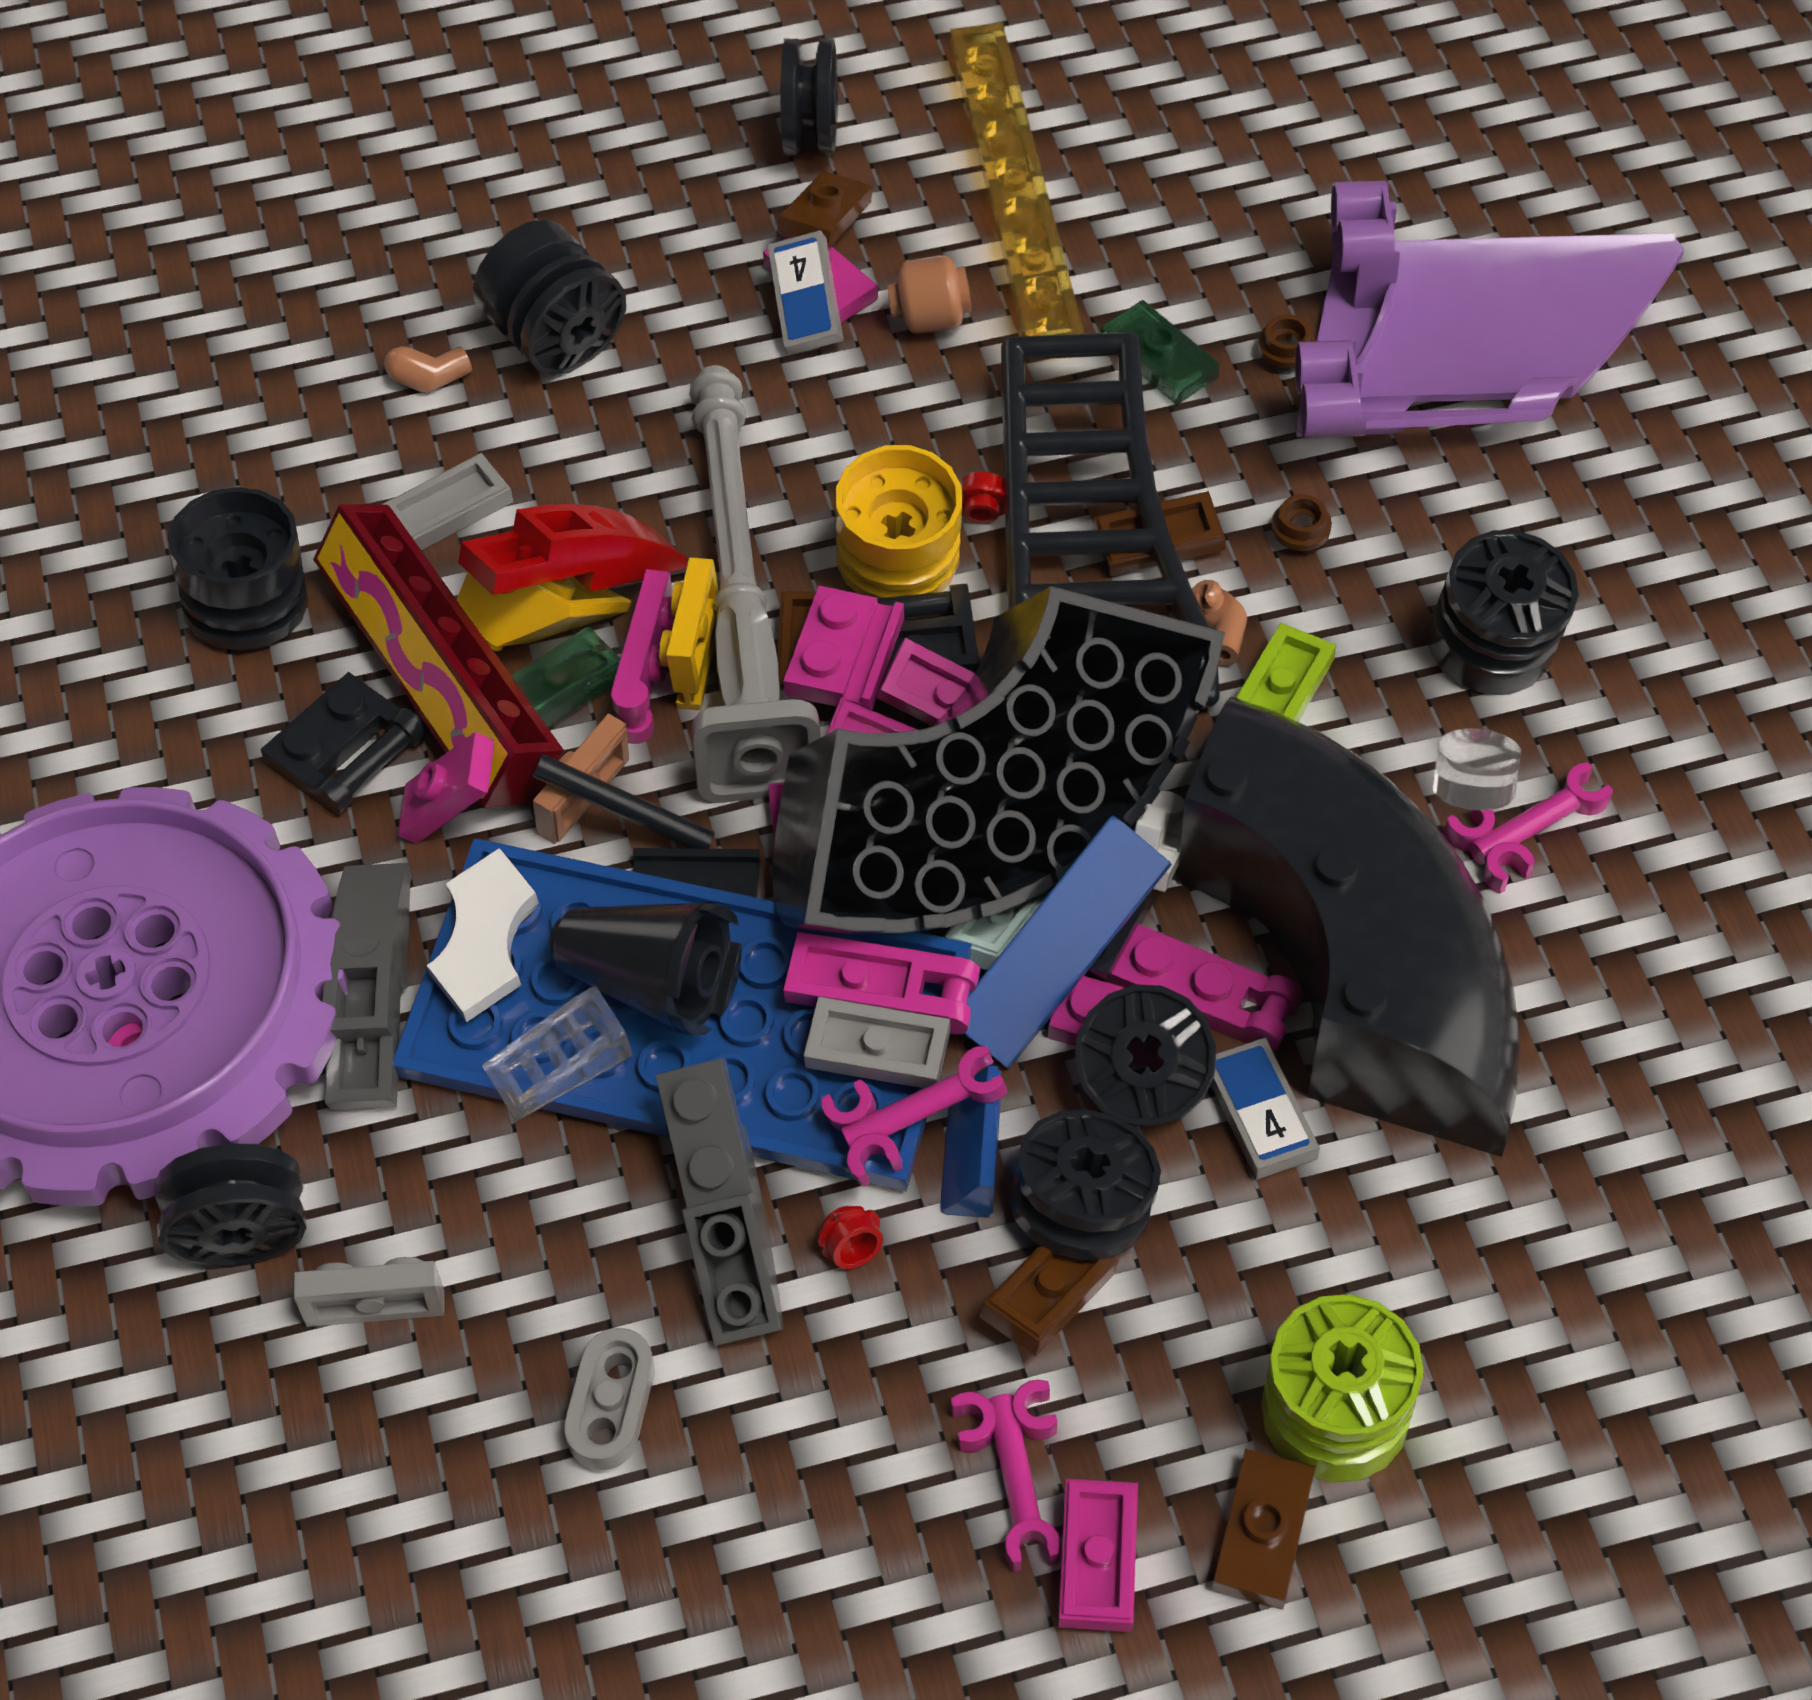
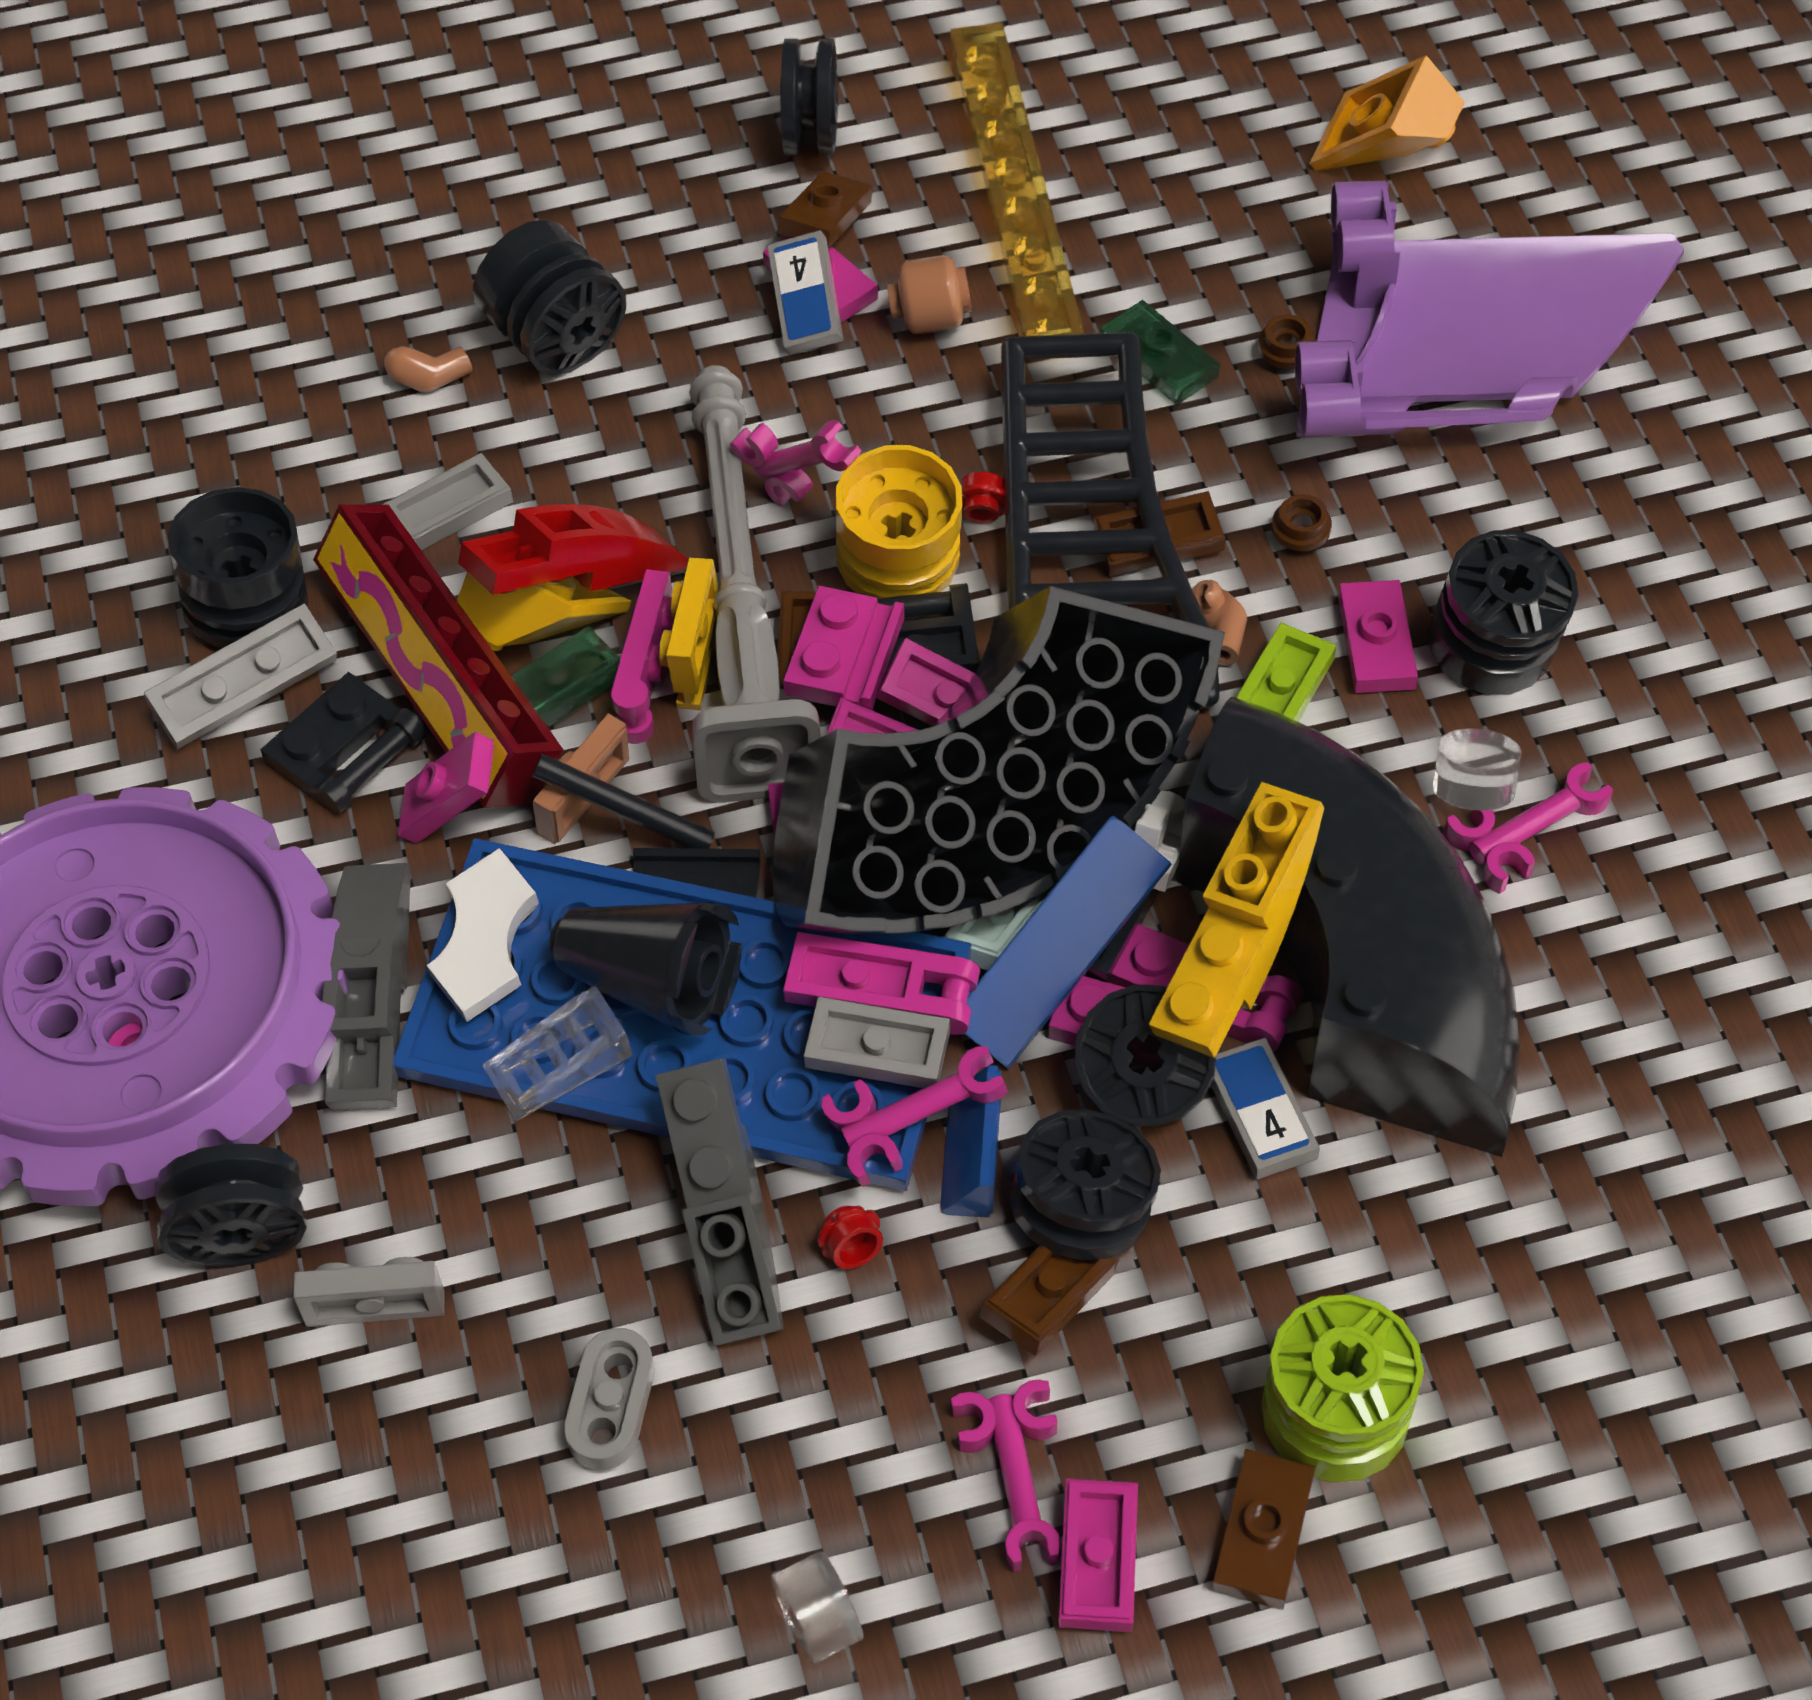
none -> light grey plate [144,603,337,750]
none -> dark pink bar [730,420,862,506]
none -> clear piece [771,1551,864,1665]
none -> yellow slope [1148,782,1324,1058]
none -> light orange slope [1309,55,1465,171]
none -> dark pink plate [1338,580,1418,693]

